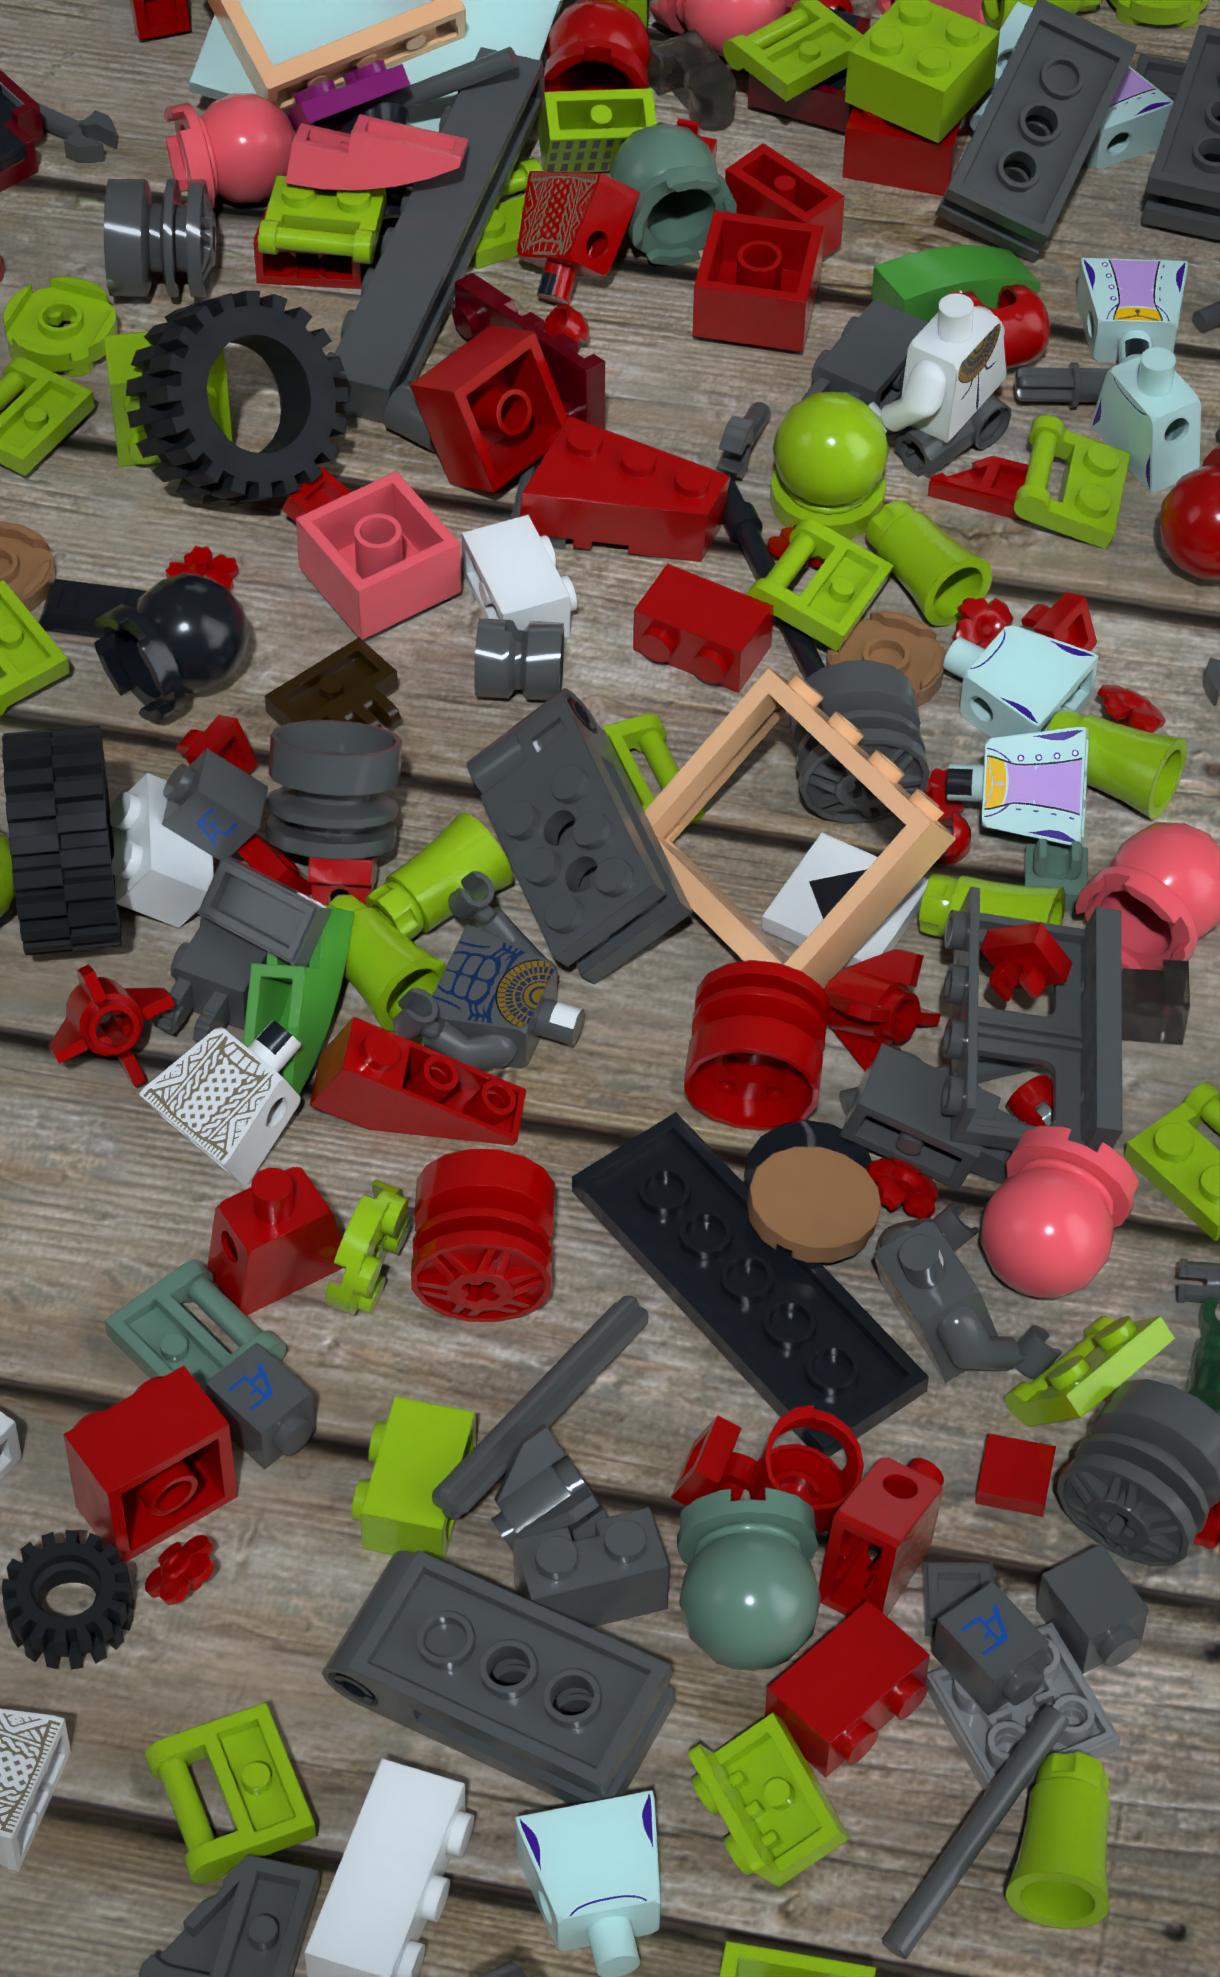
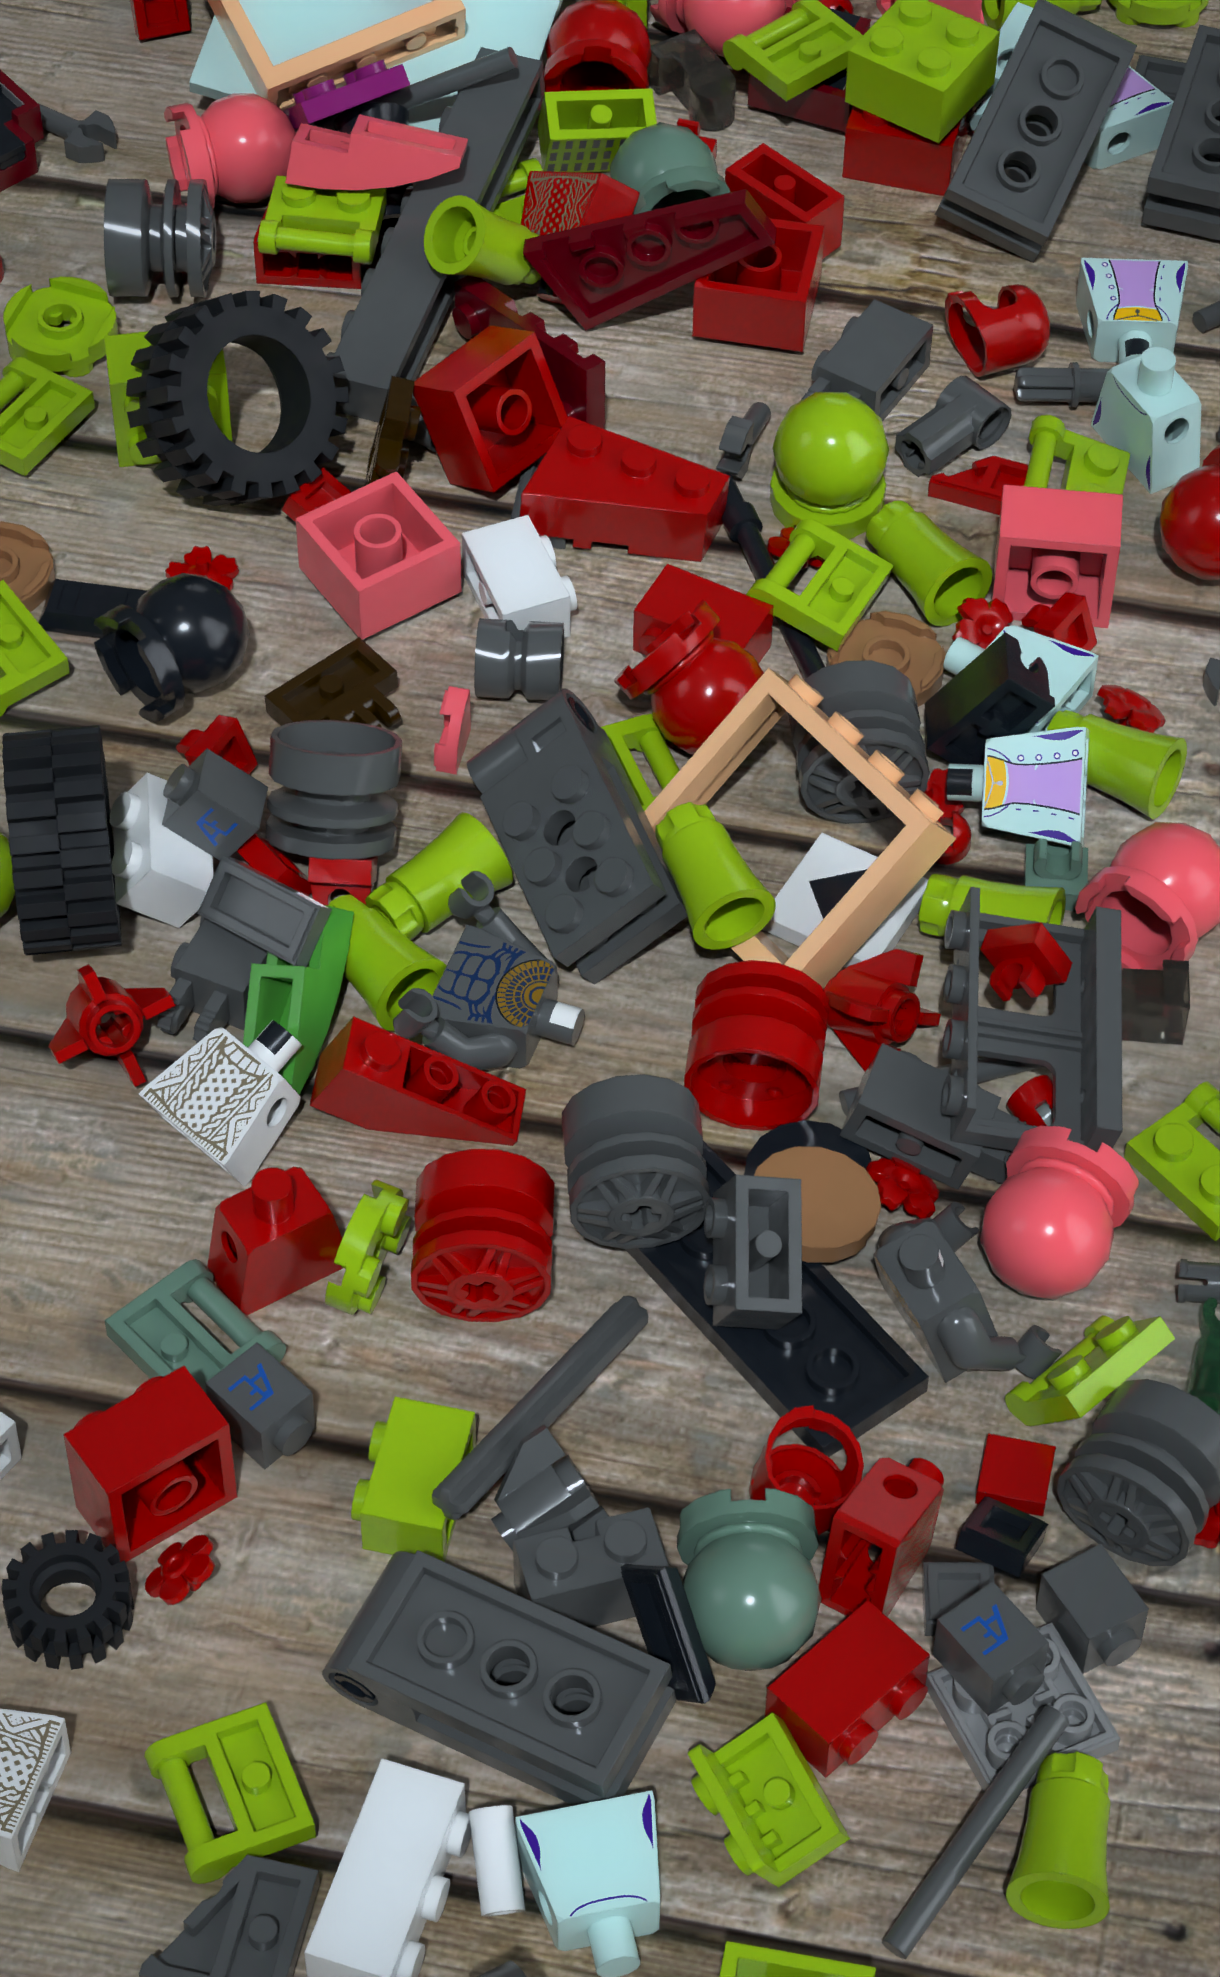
red hinge [544,303,589,350] -> none
red tile [671,1415,757,1506] -> none
white torso [868,294,1006,443] -> none
bright green slope [871,245,1041,322] -> none
none -> dark brown hinge [364,376,421,486]
none -> lime plant [424,195,541,285]
none -> coral tile [434,686,471,774]
none -> white axle [469,1805,525,1917]
none -> dark red wing [523,189,777,331]
none -> dark grey wheel [562,1074,710,1249]
none -> red tile [614,600,764,755]
none -> black tile [621,1564,716,1704]
none -> lime plant [655,802,776,950]
none -> dark grey brick [704,1175,802,1330]
none -> black hinge [925,632,1055,765]
none -> black tile [955,1496,1048,1577]
none -> coral brick [991,485,1123,628]

